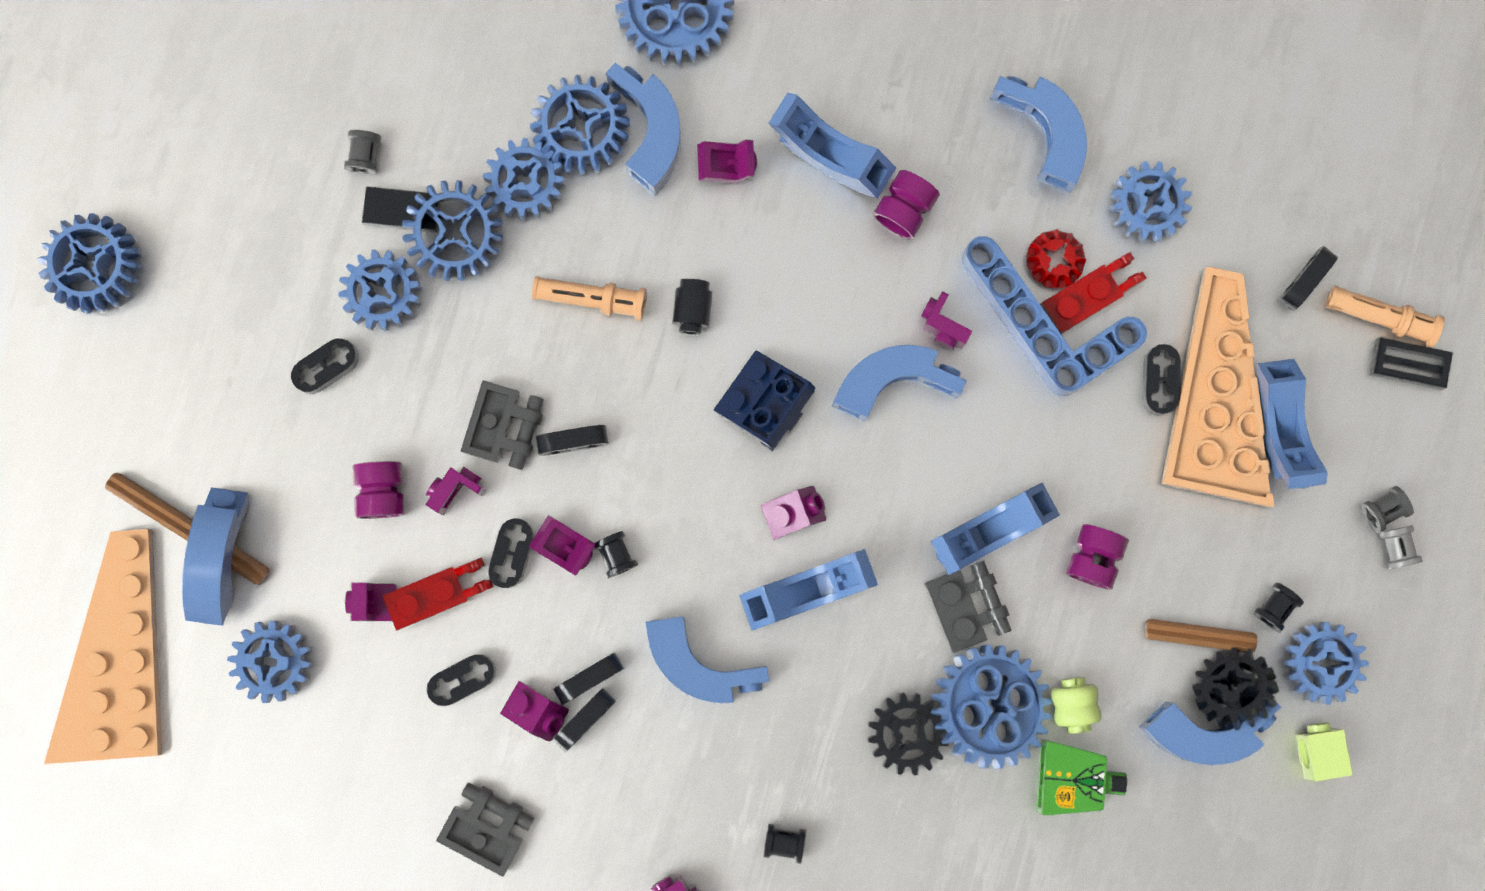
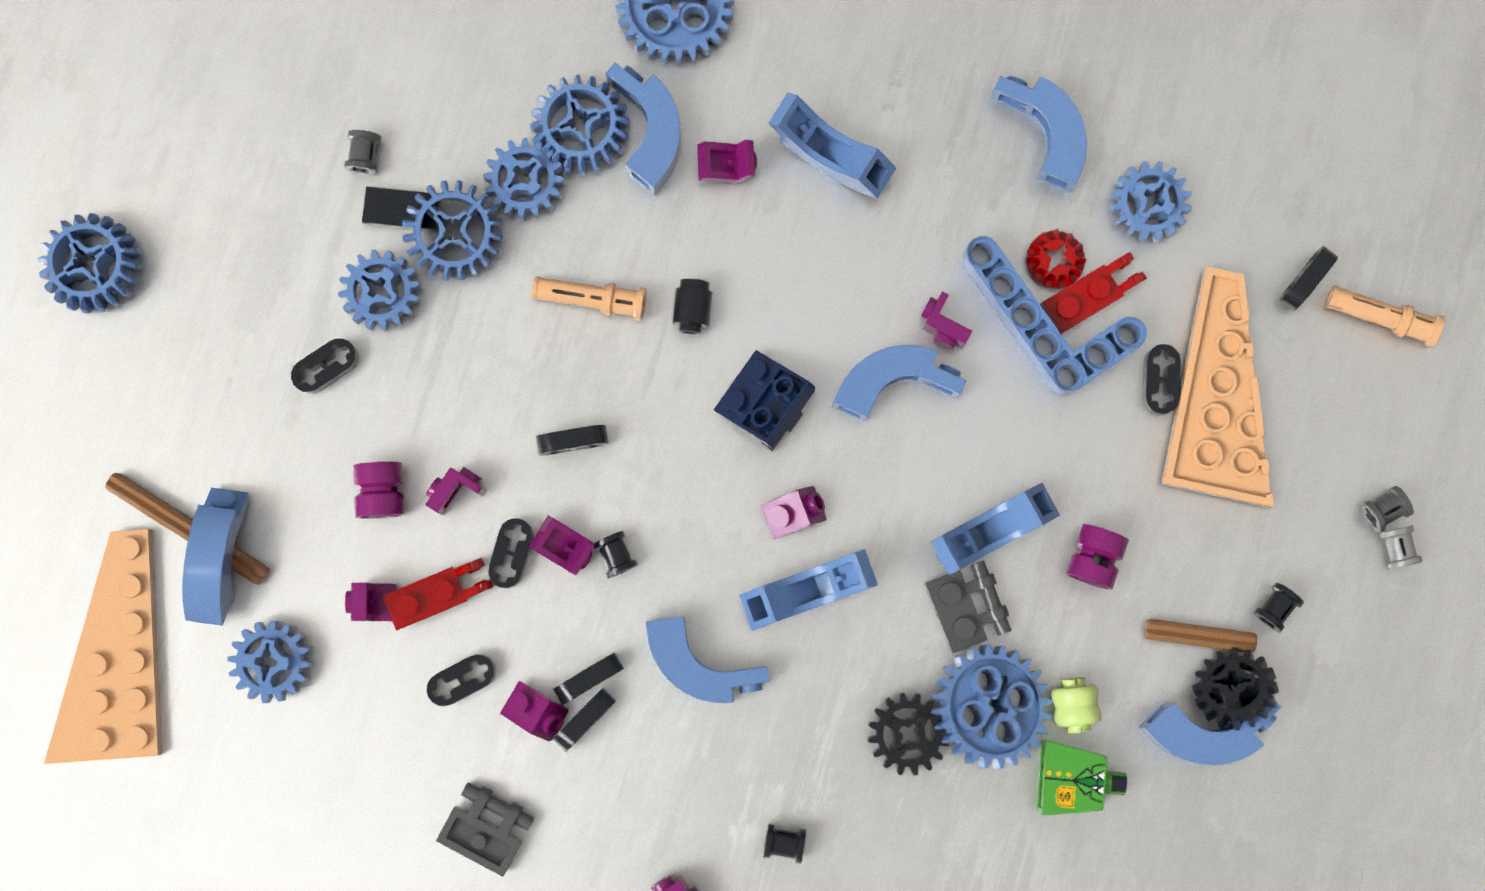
dark grey plate [460,380,544,470] -> none
magenta wheel [872,170,940,240] -> none
medium blue arch [1256,359,1327,489] -> none
medium blue gear [1282,622,1369,705] -> none
yellowish green brick [1296,722,1353,782] -> none
black tile [1370,337,1453,390] -> none

